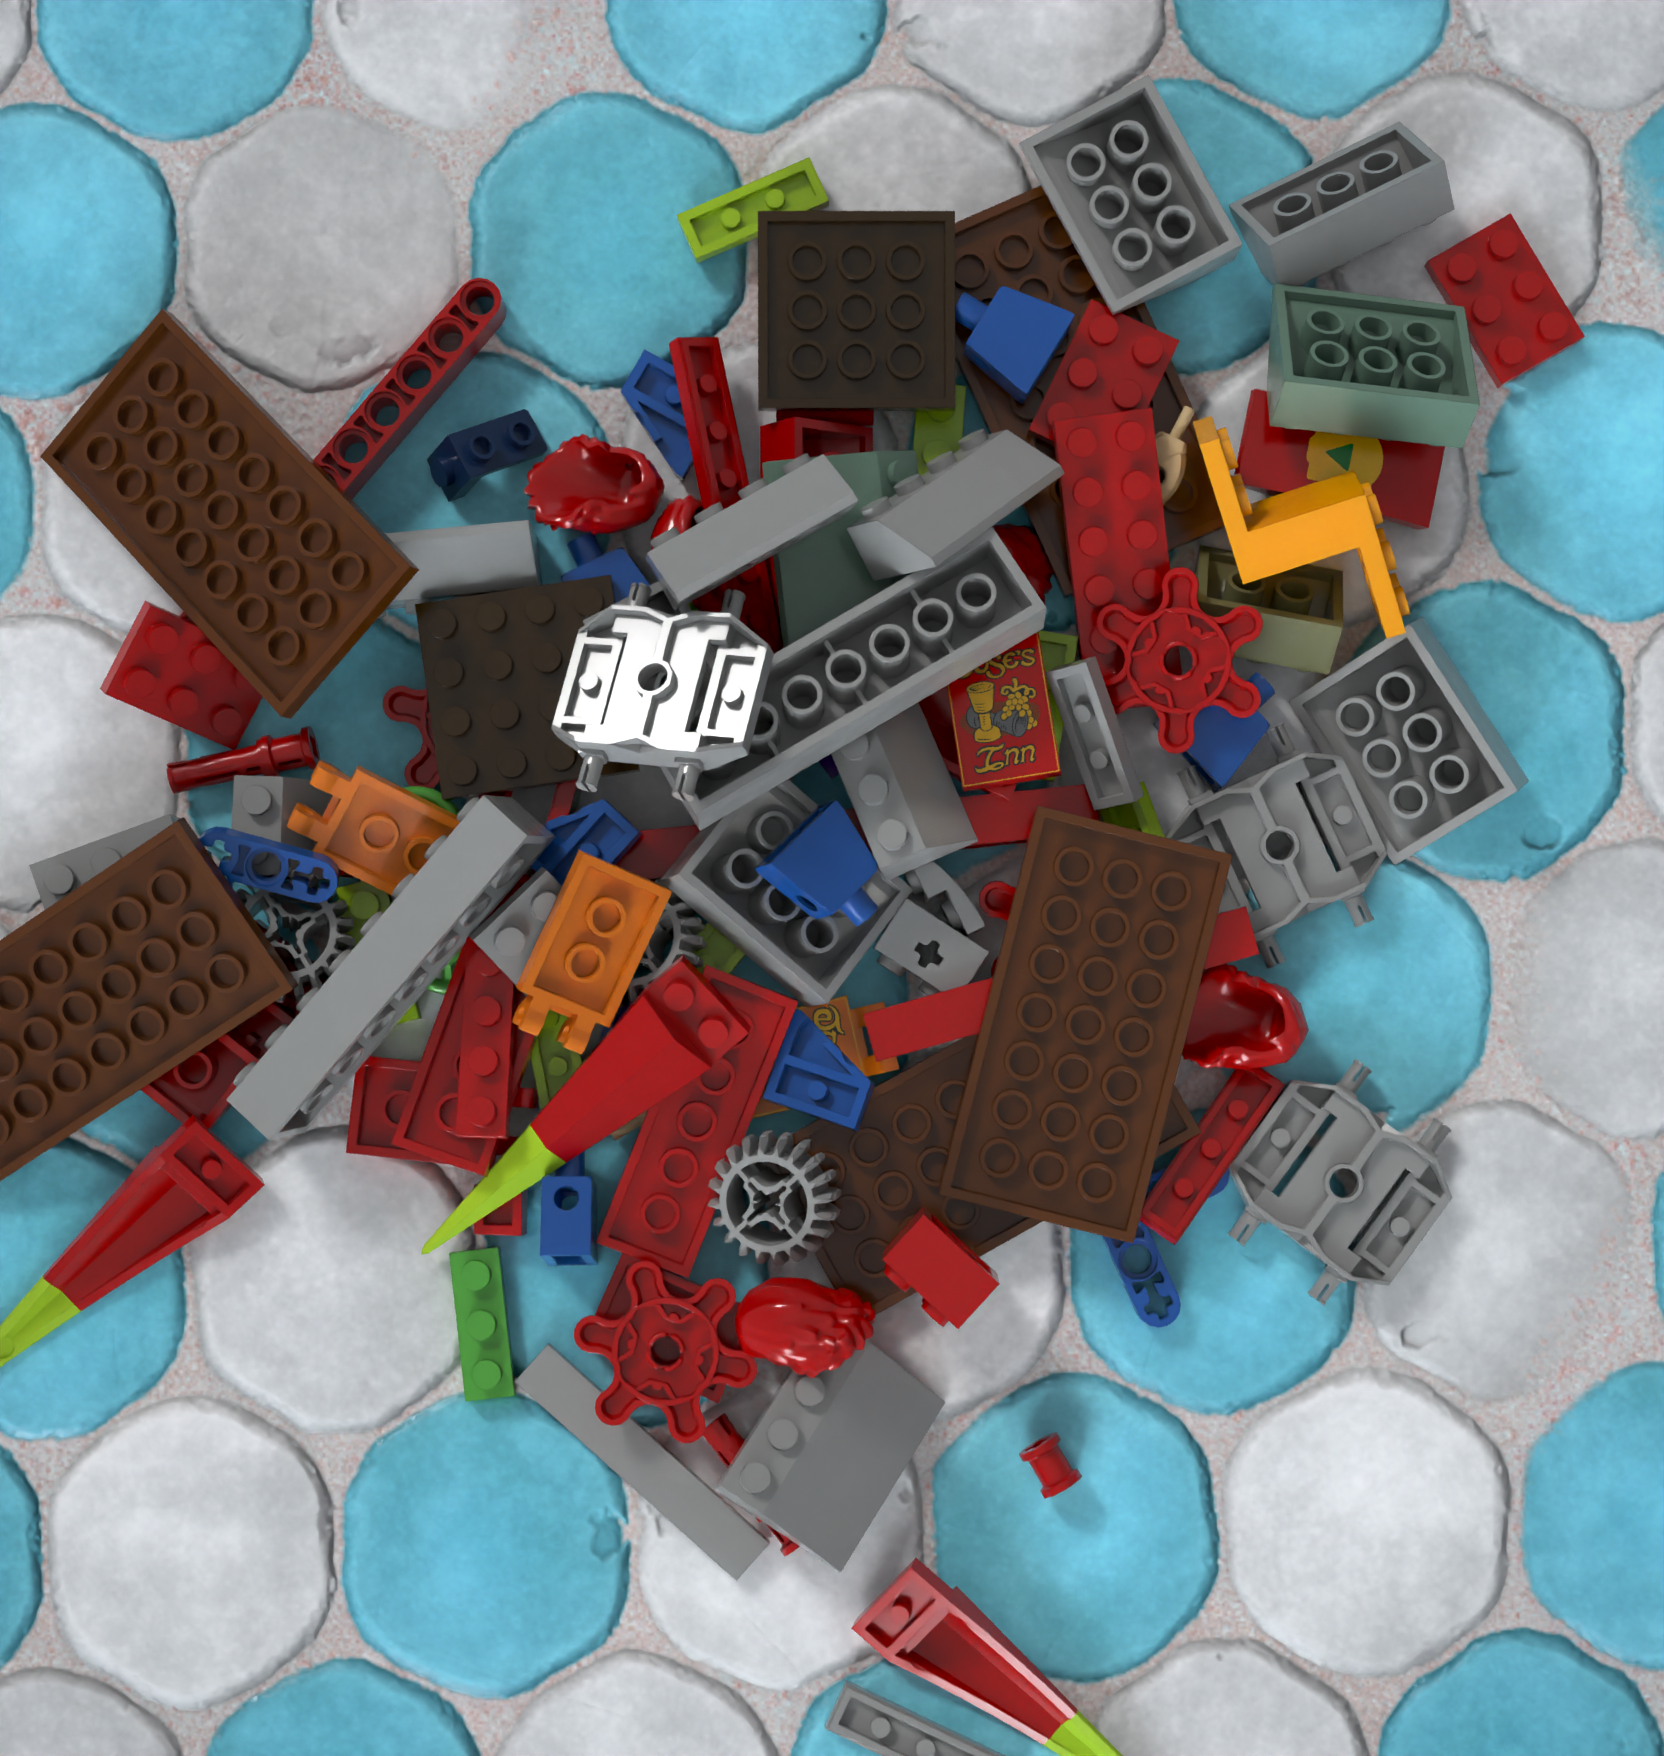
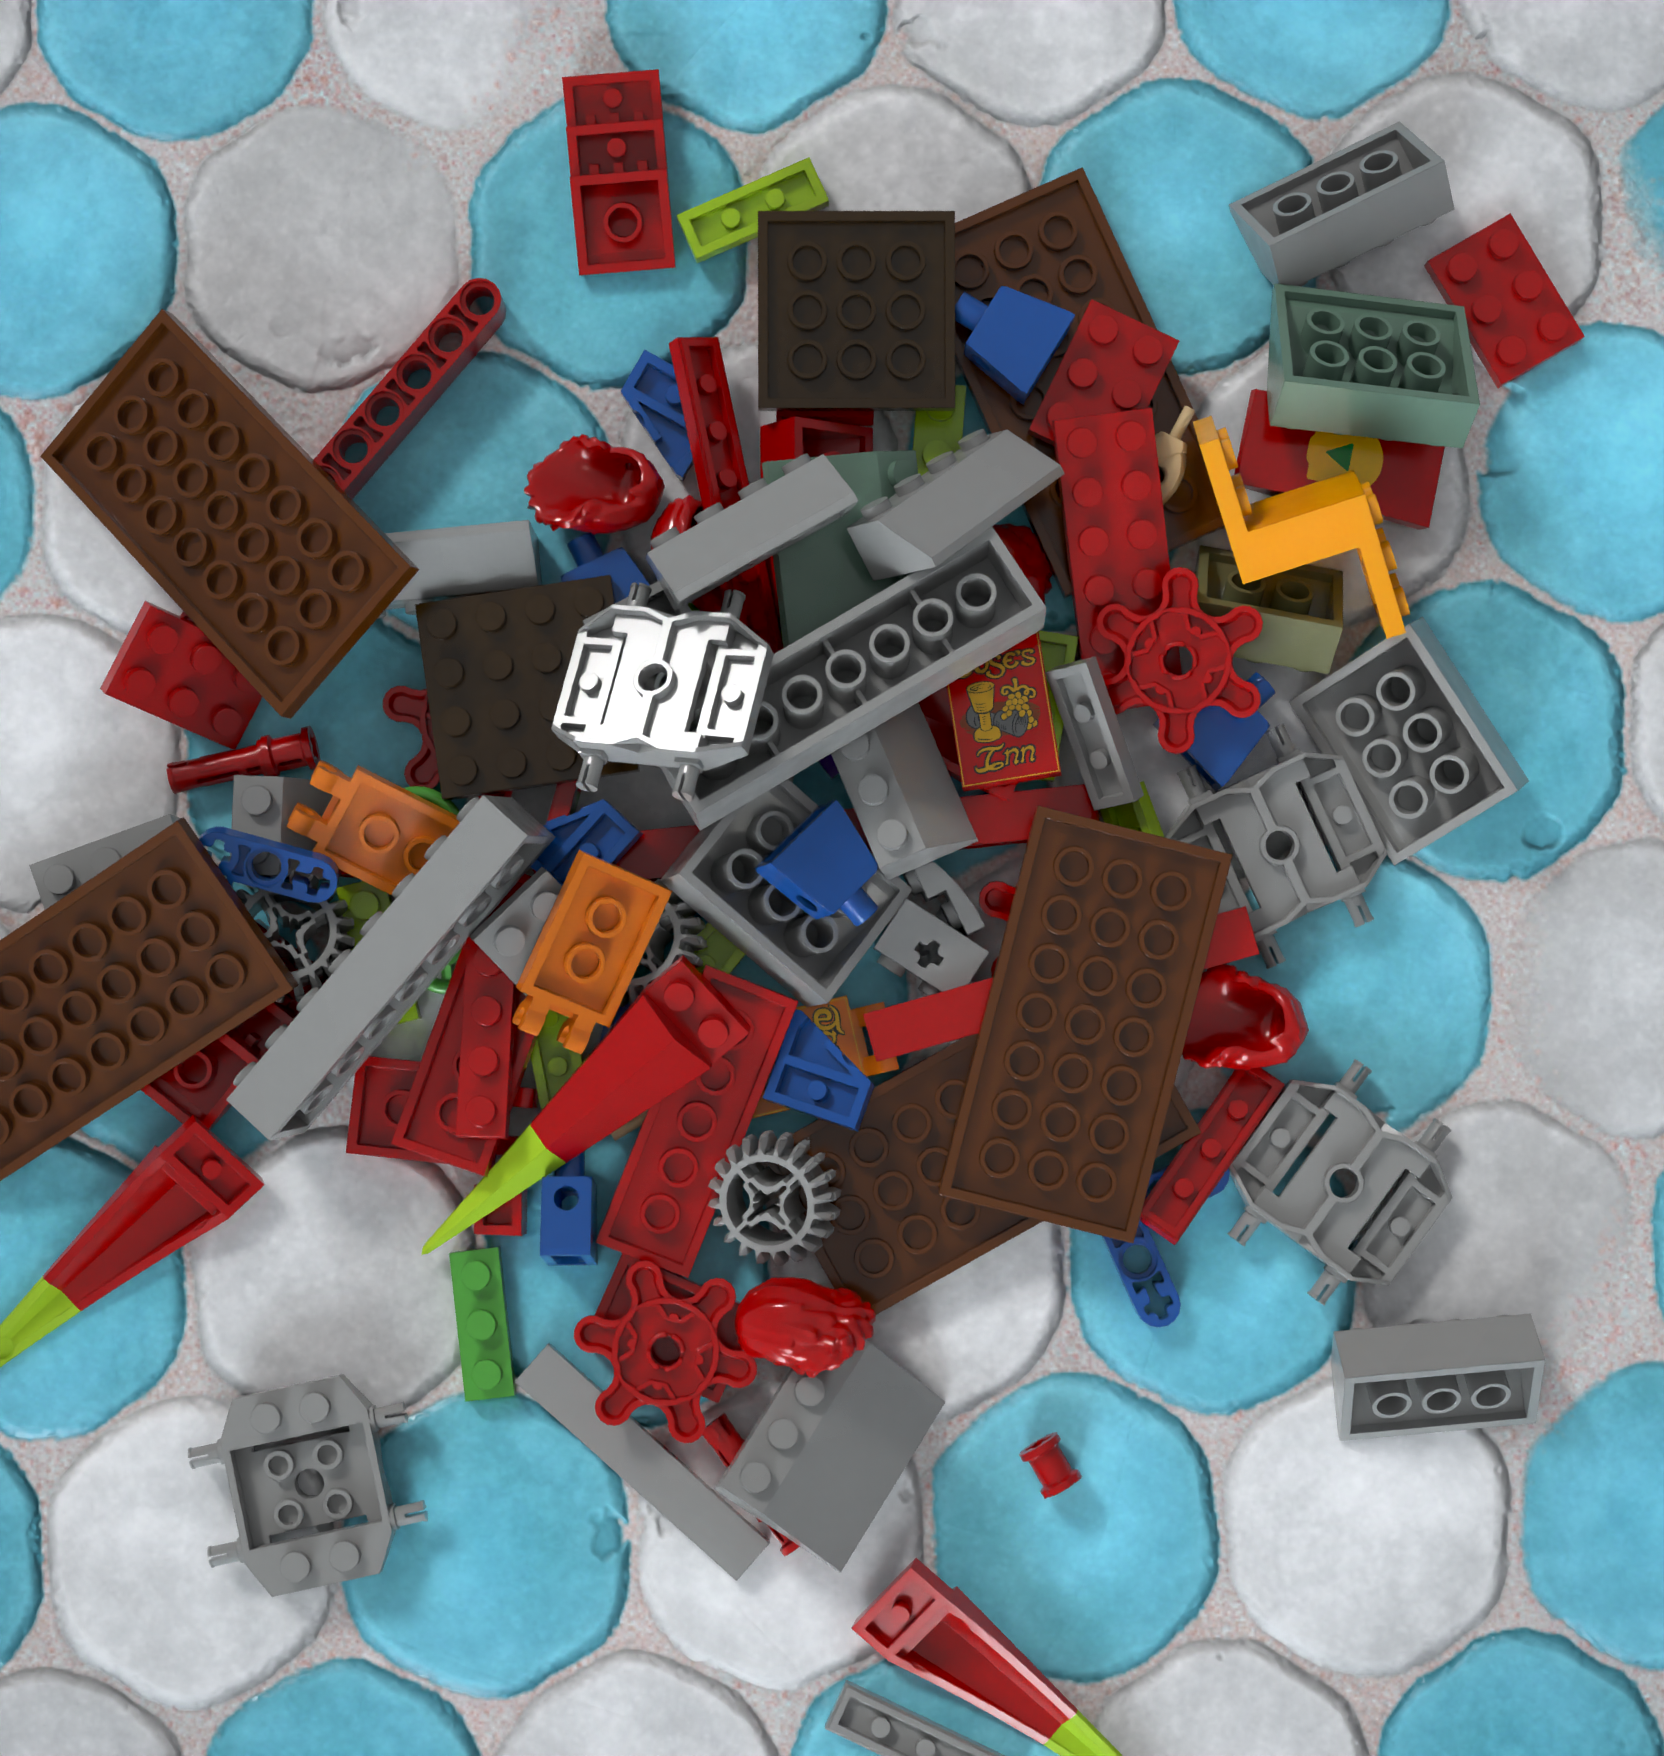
dark blue bracket [427,409,548,502] -> none
red brick [882,1206,1000,1329] -> none
light grey slope [1019,74,1242,315] -> none
none -> light grey piece [188,1374,428,1597]
none -> red slope [562,69,676,276]
none -> light grey slope [1331,1314,1545,1441]

